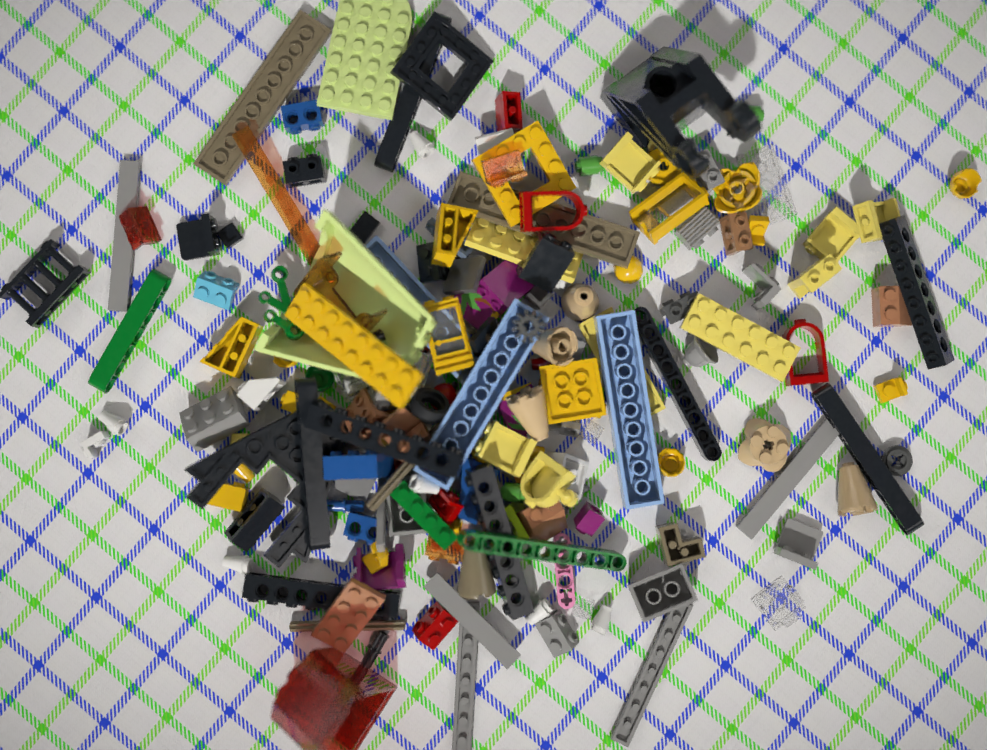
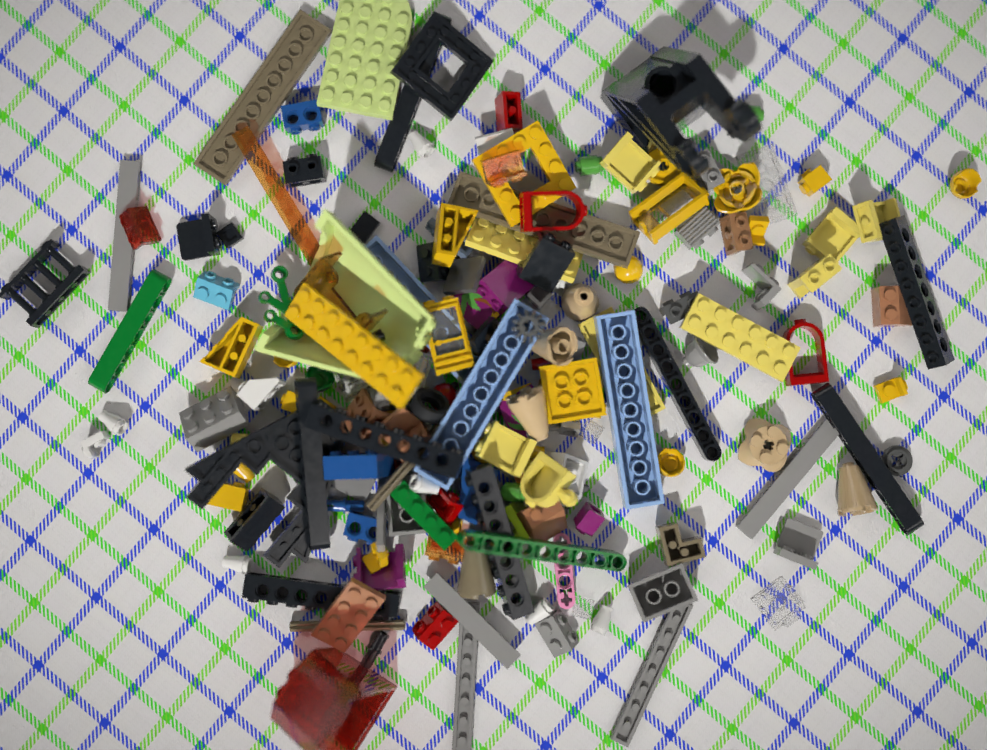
none -> yellow brick [797,165,832,197]

